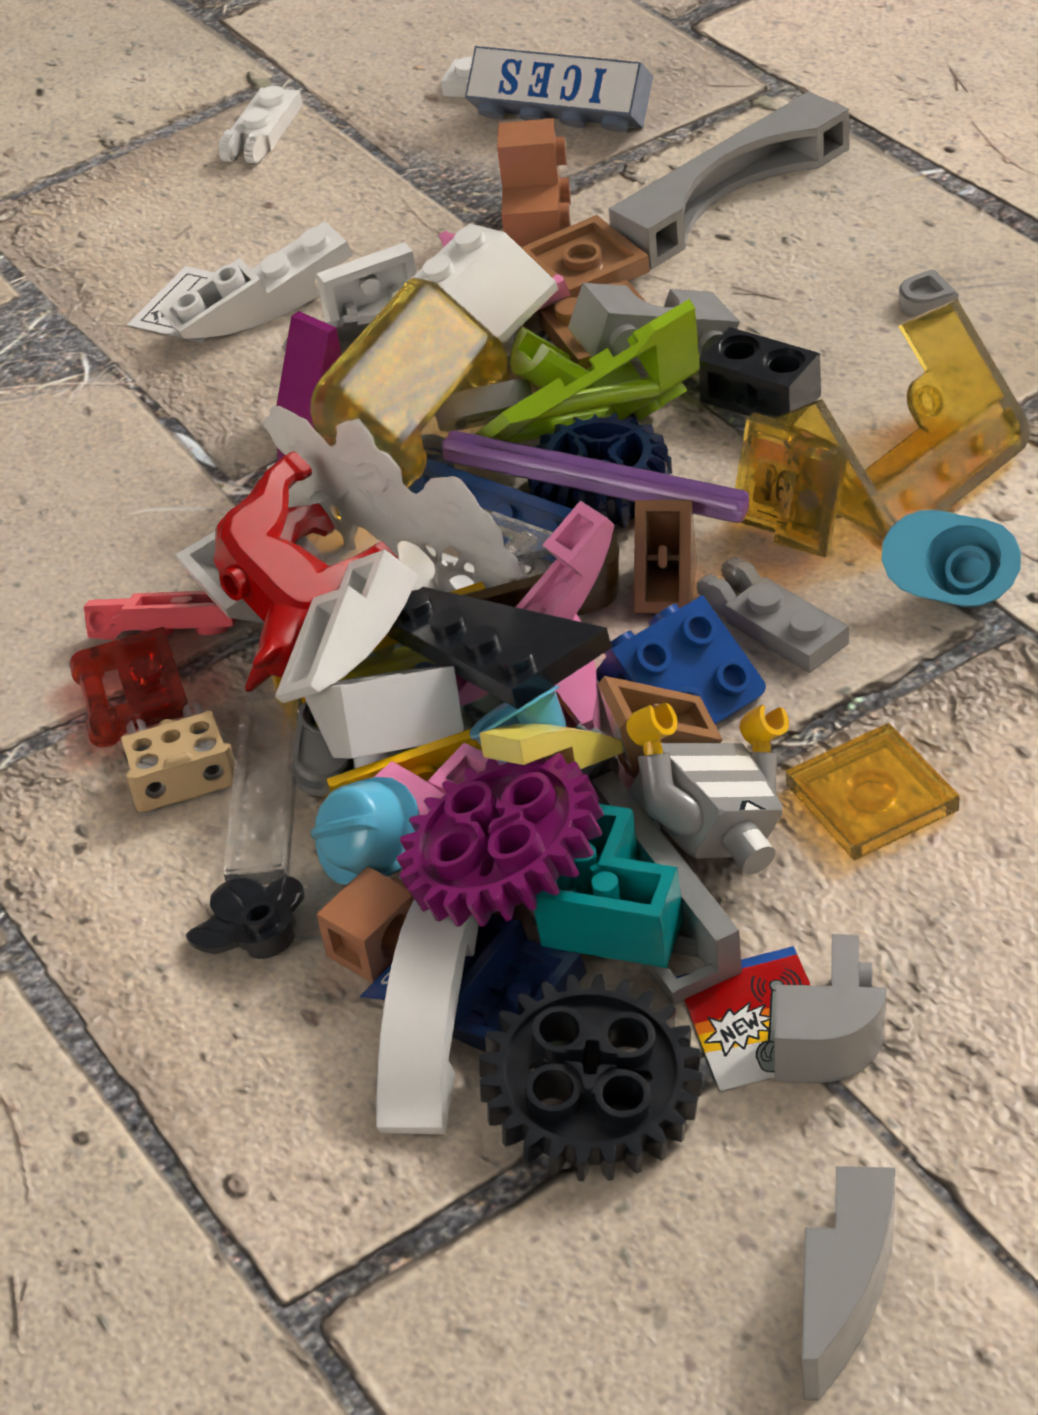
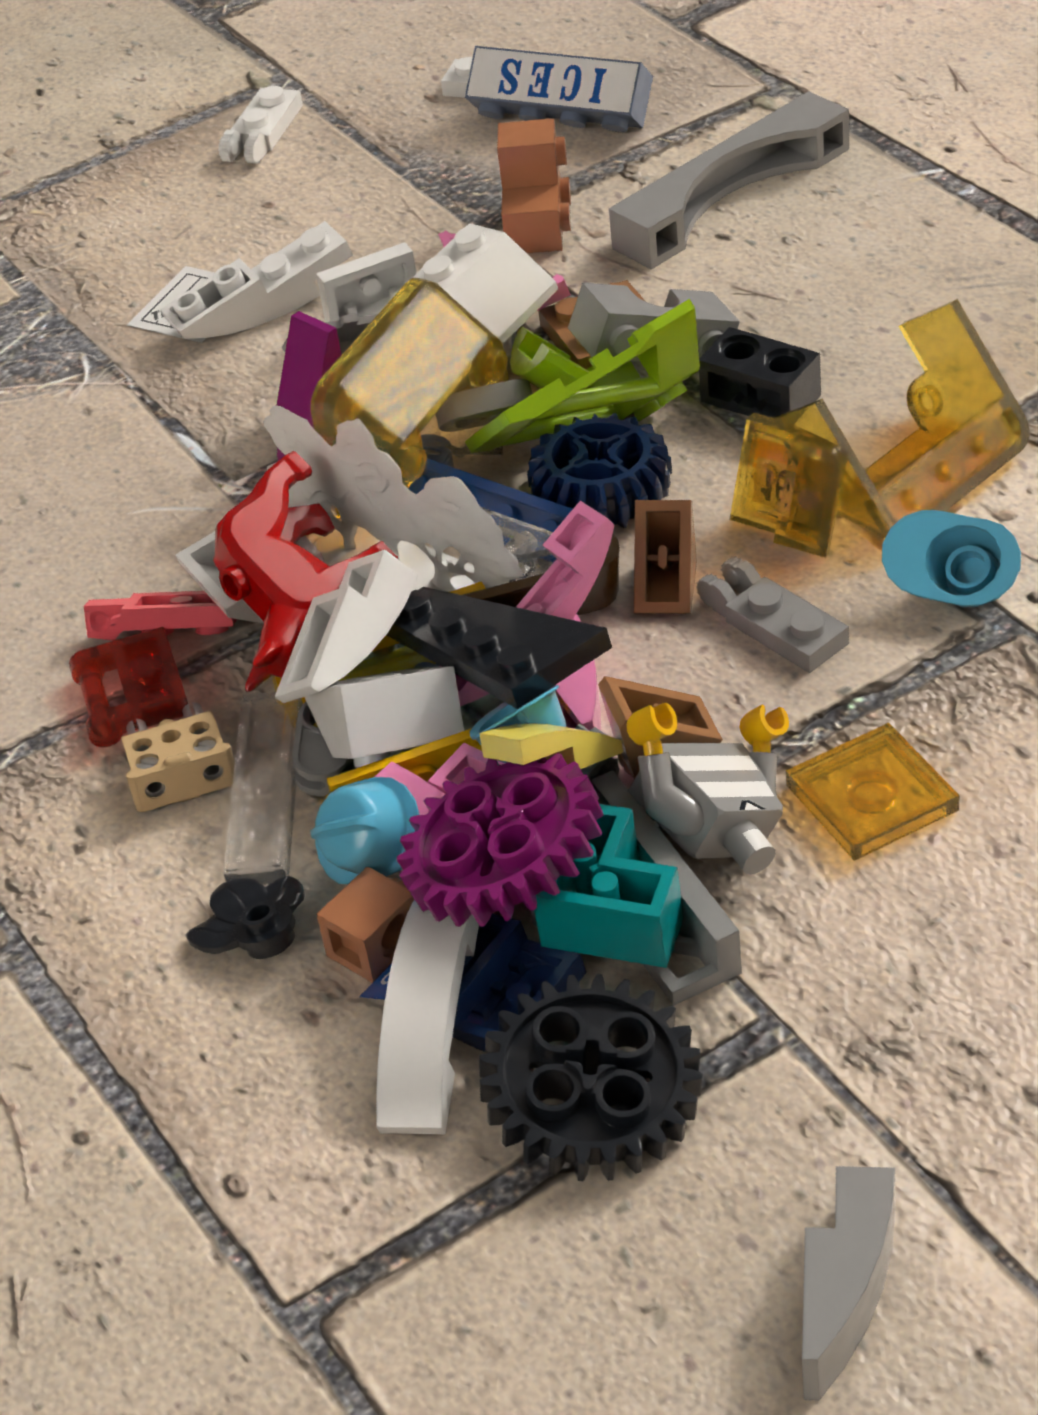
medium lavender axle [442,430,749,523] -> none
medium nougat plate [521,215,650,299] -> none
blue bracket [596,595,766,725] -> none
sticker [676,946,811,1092] -> none
light grey brick [774,934,887,1083] -> none
light grey tile [899,269,959,318] -> none

